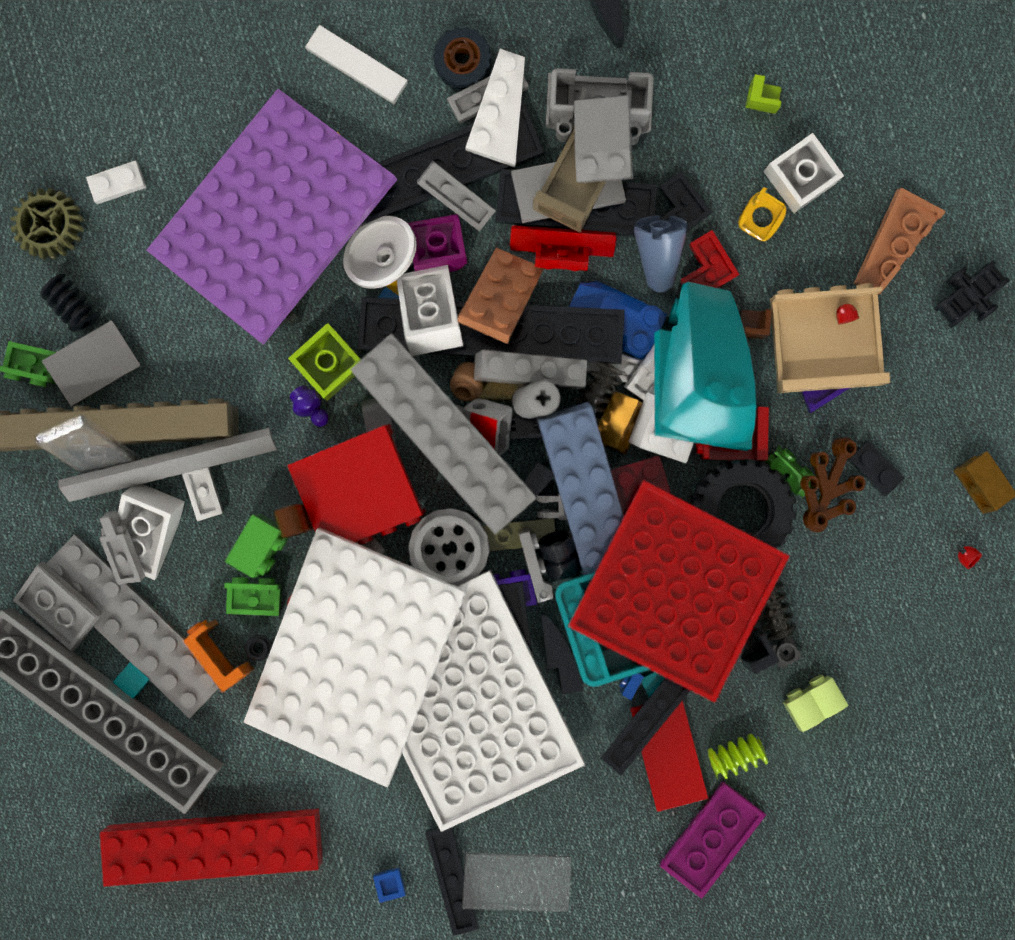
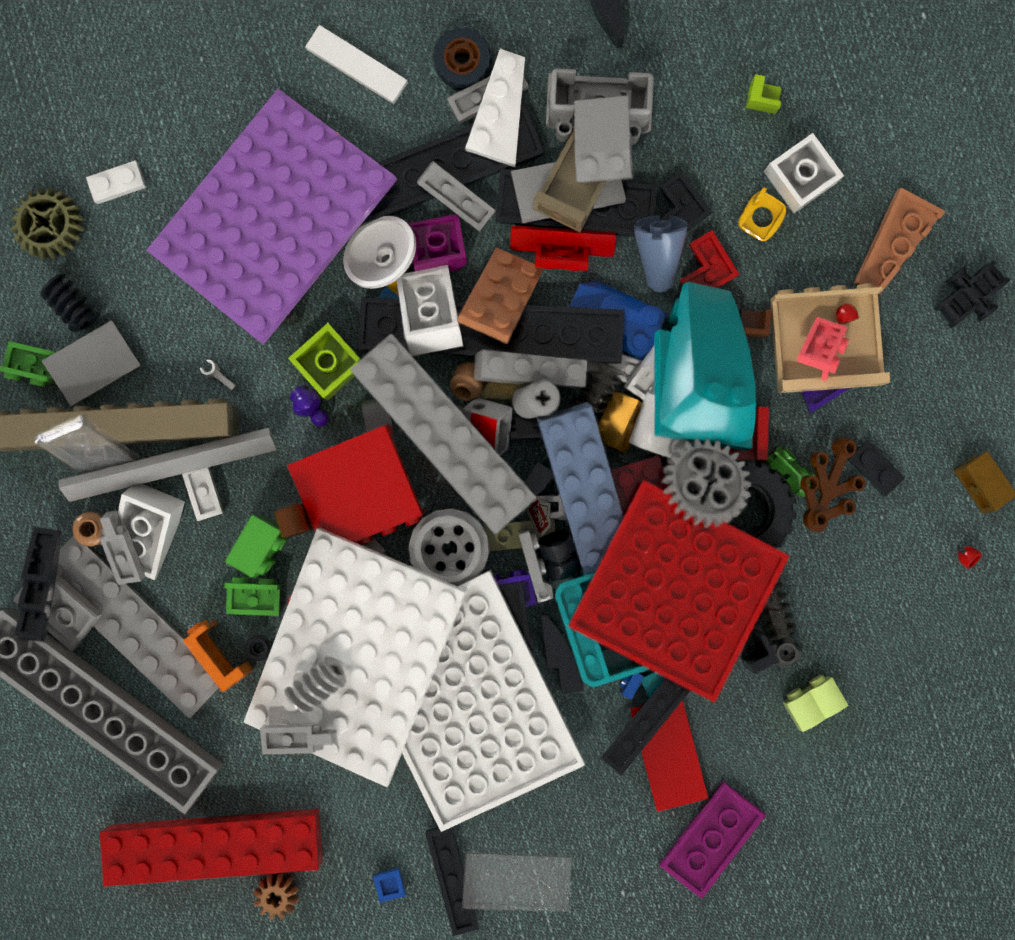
teal tile [113,662,150,699] -> none
lime piece [708,733,768,780] -> none
none -> black slope [14,527,62,642]
none -> medium nougat head [72,512,104,546]
none -> white hand [200,360,236,390]
none -> medium nougat gear [253,873,299,920]
none -> light grey hinge [260,724,337,755]
none -> light grey piece [285,656,346,713]
none -> clear smoke sticker [527,496,551,537]
none -> light grey gear [662,439,751,527]
none -> coral bracket [797,317,849,381]

